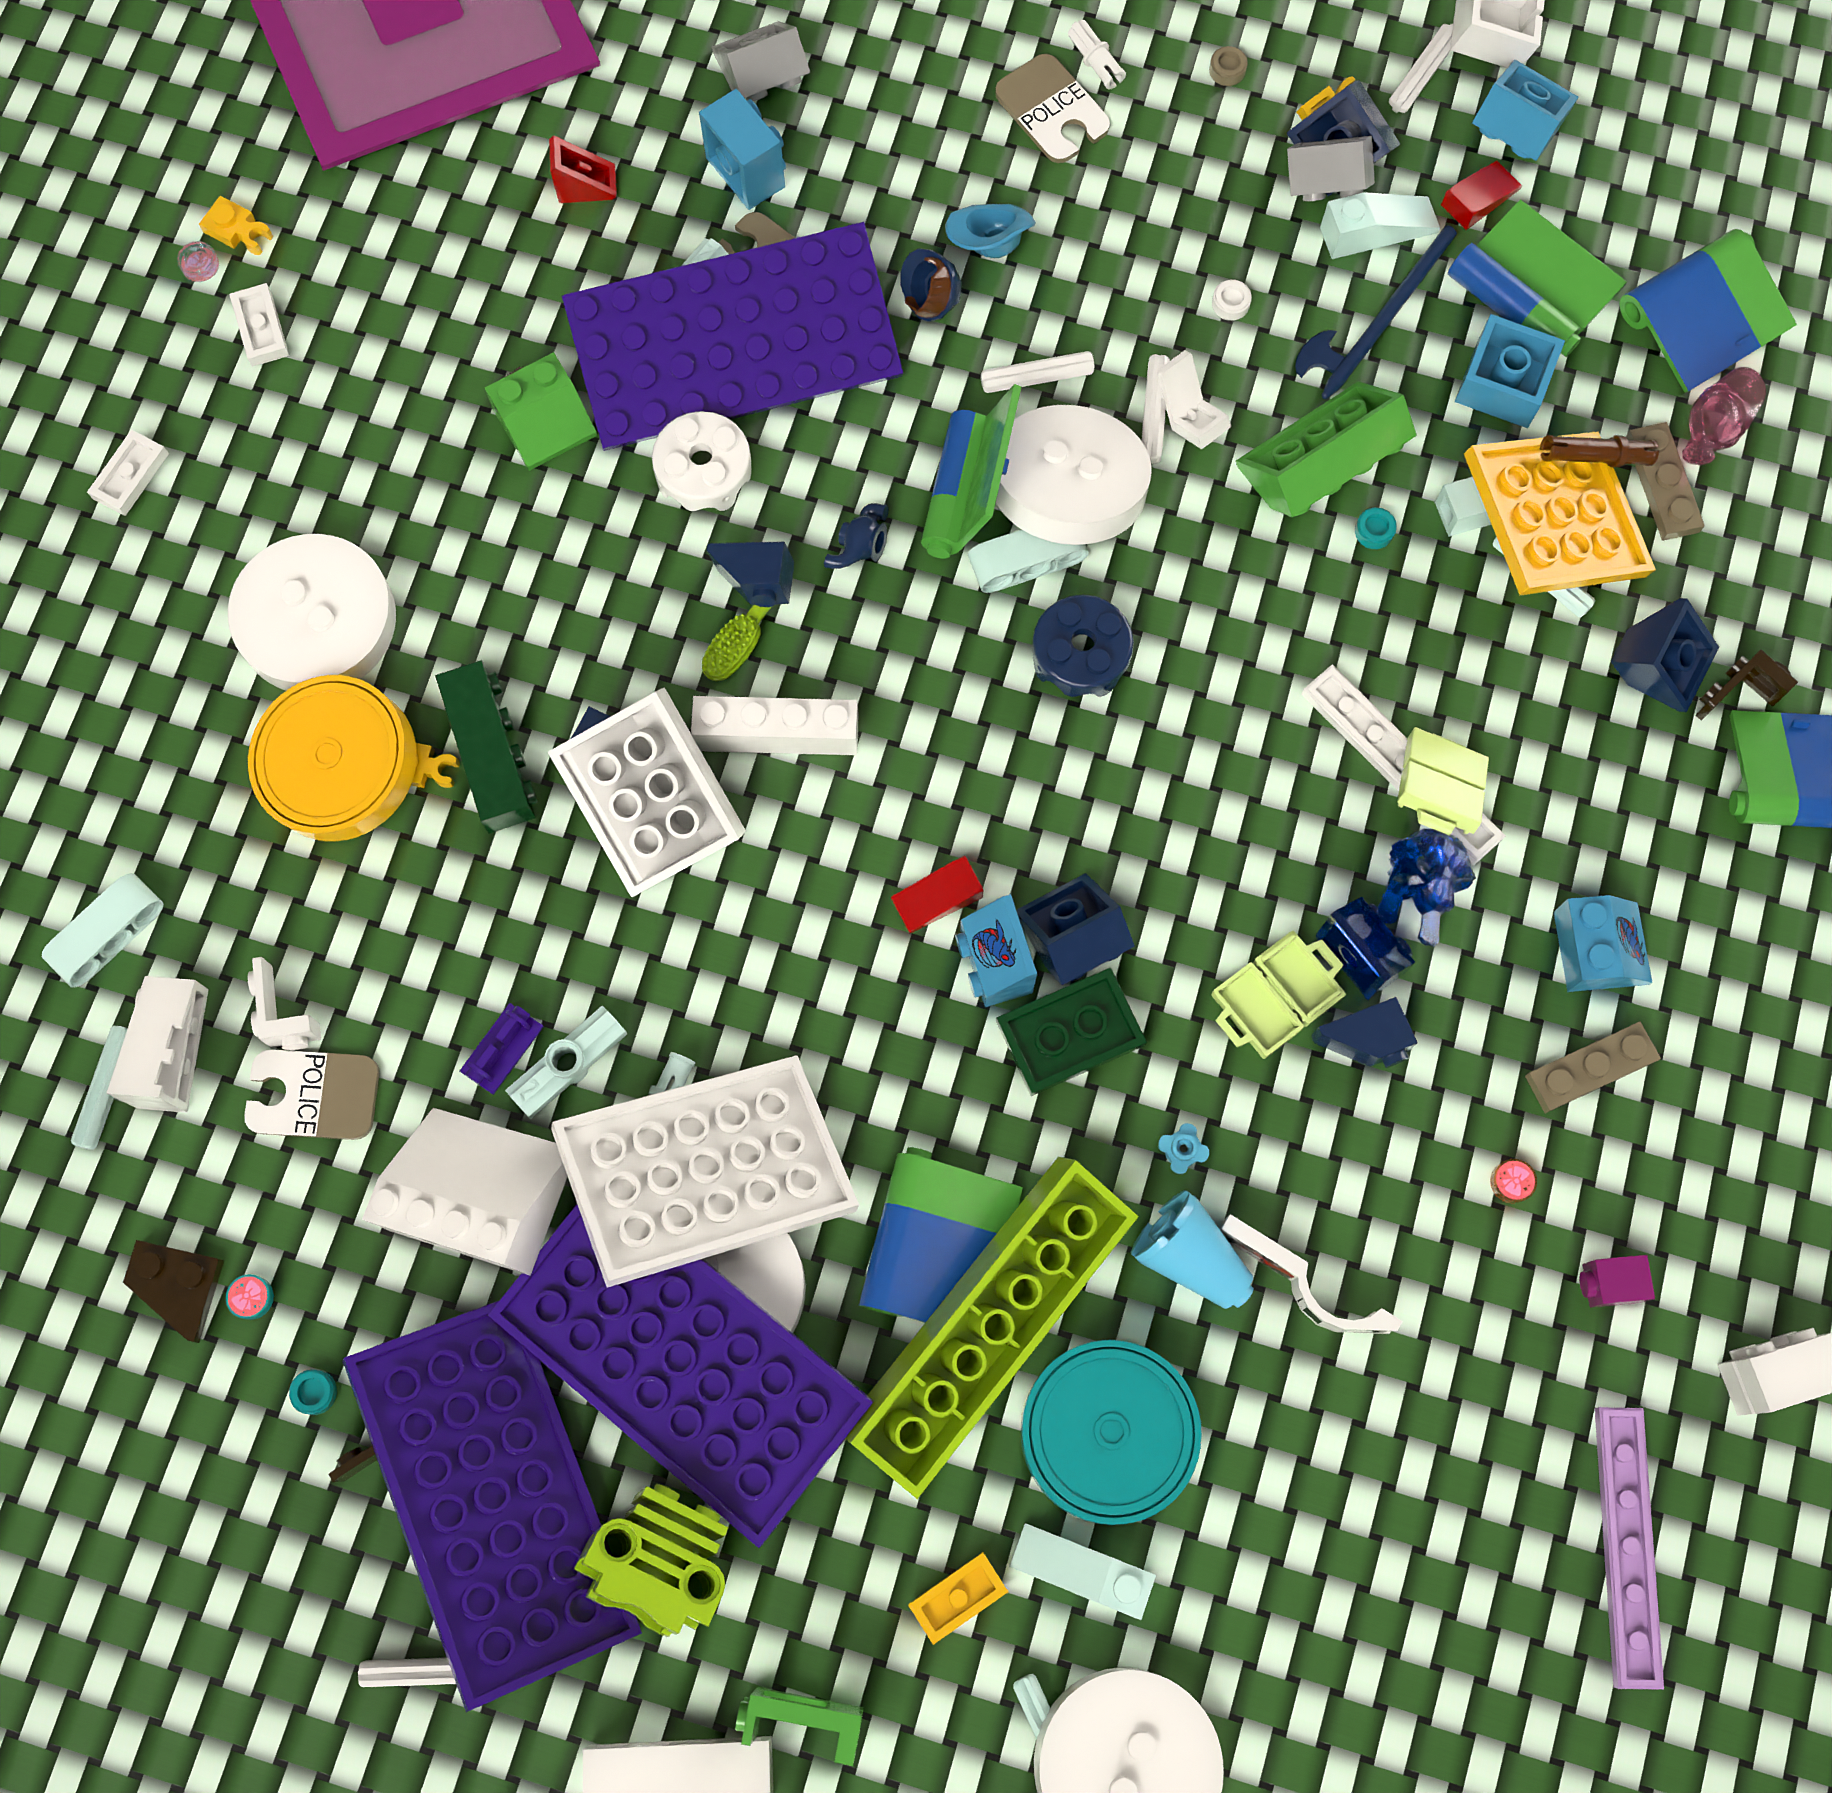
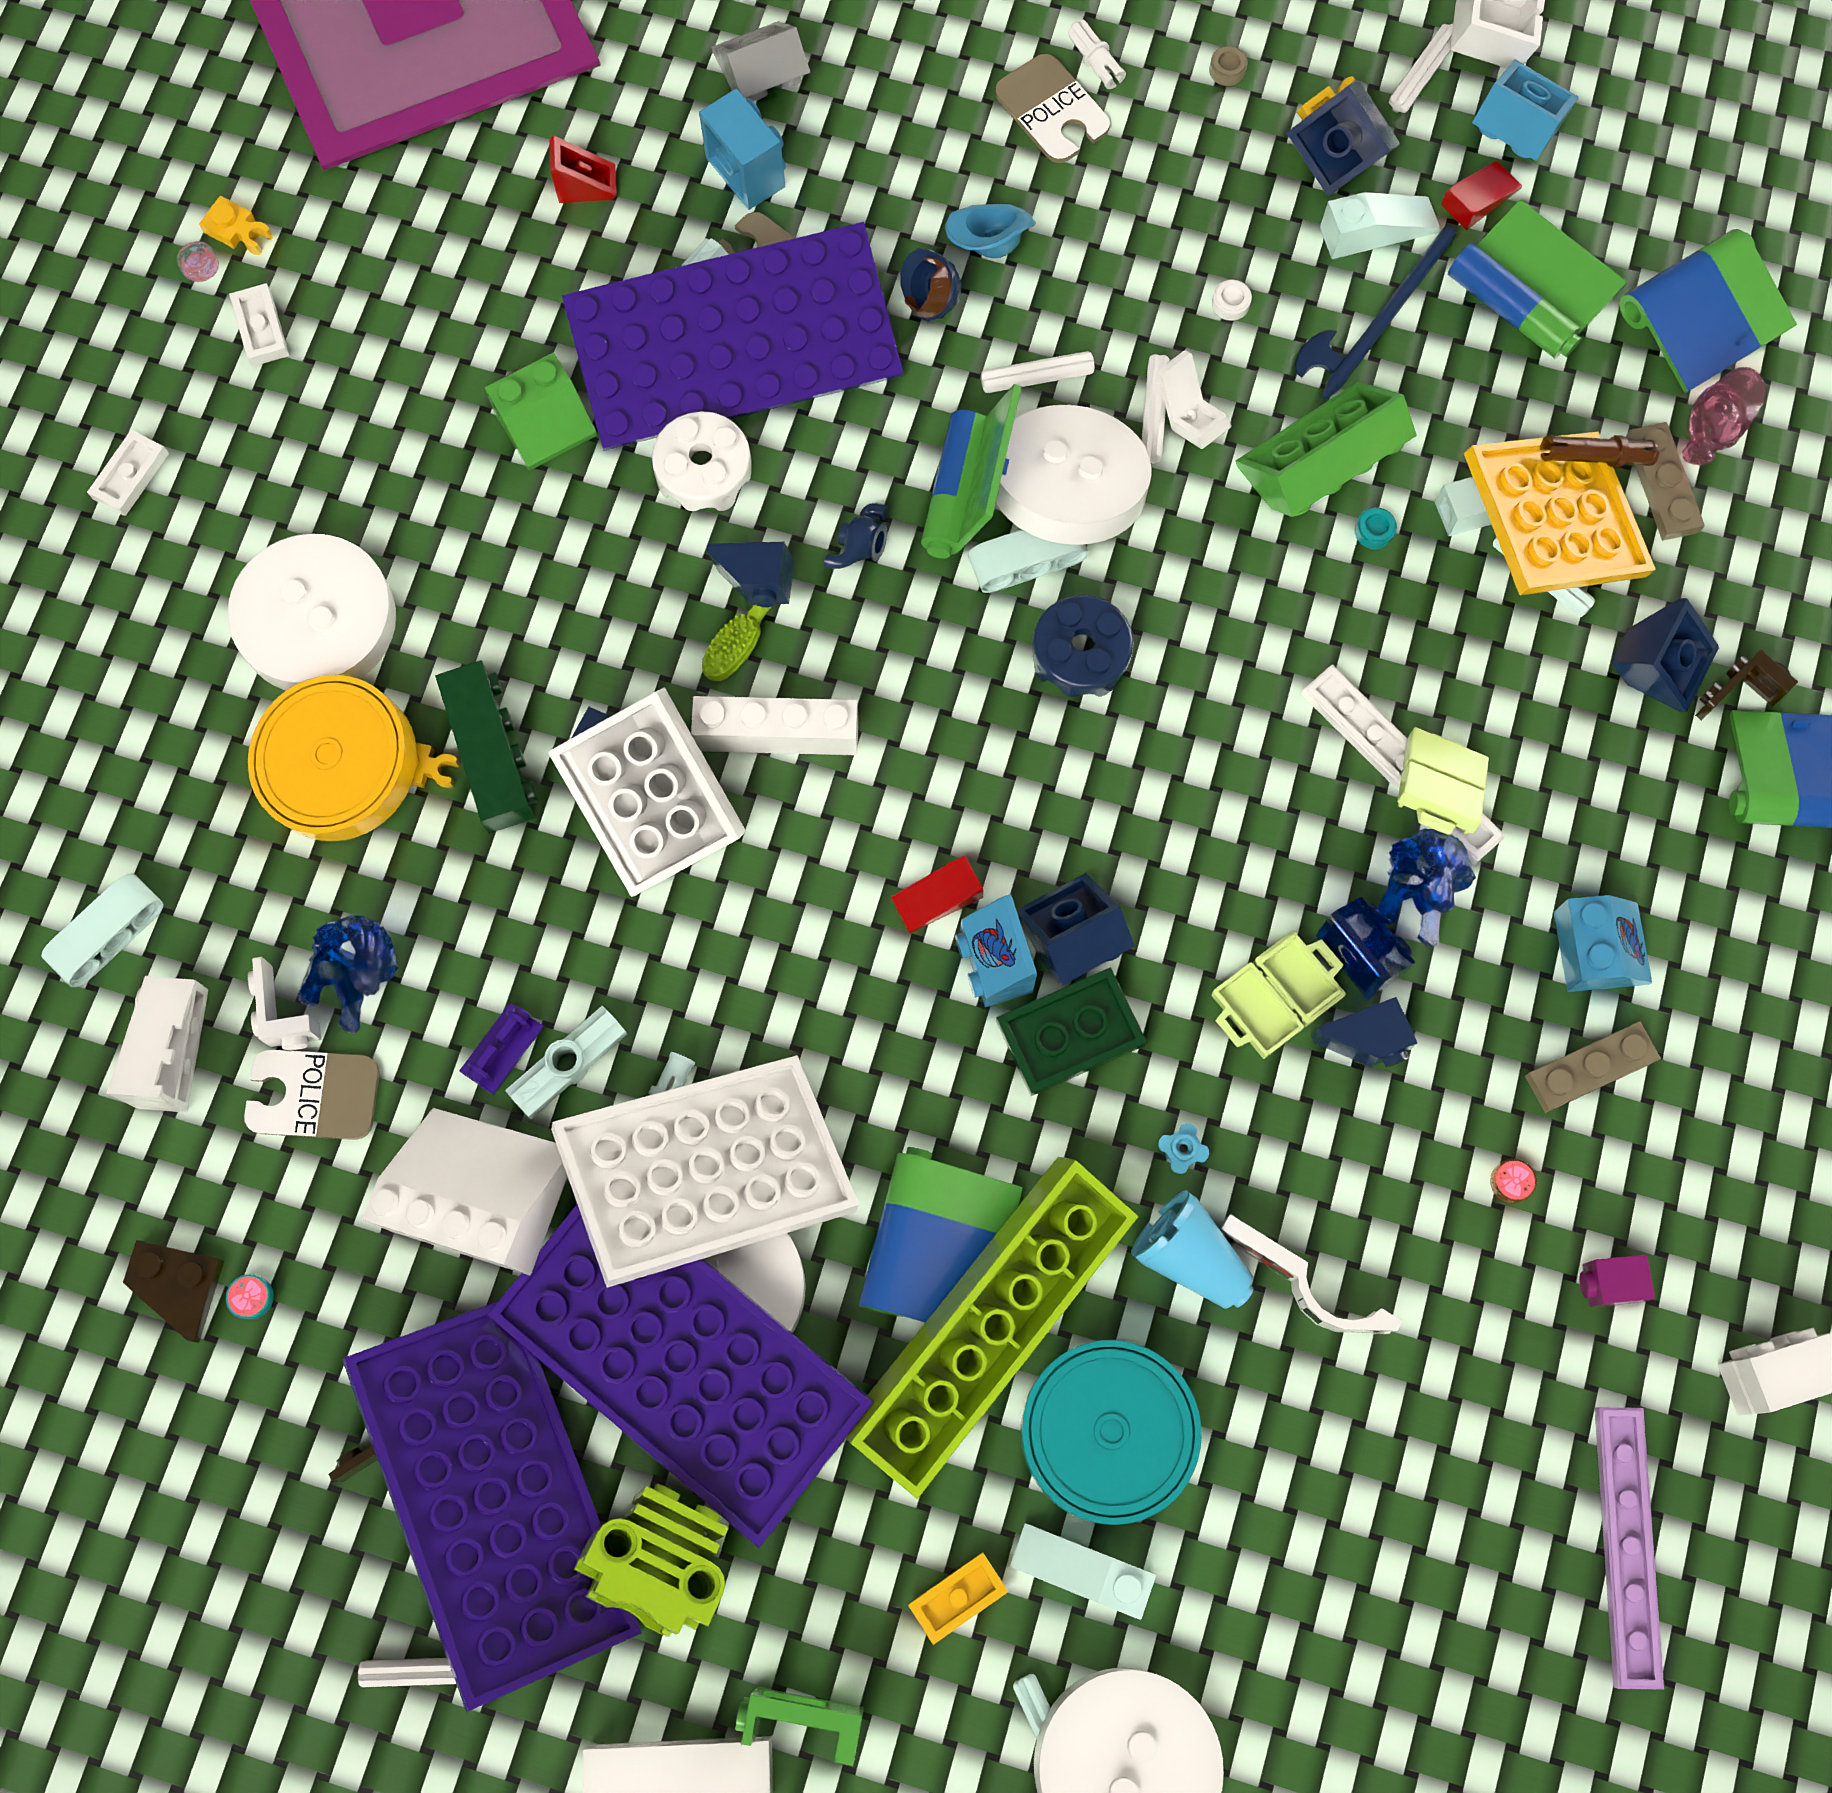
light aqua axle [71,1026,128,1150] -> none
teal tile [289,1369,337,1415] -> none
light grey brick [1287,136,1375,201] -> none
dark azure brick [1454,314,1565,428] -> none
none -> clear blue piece [298,915,399,1034]

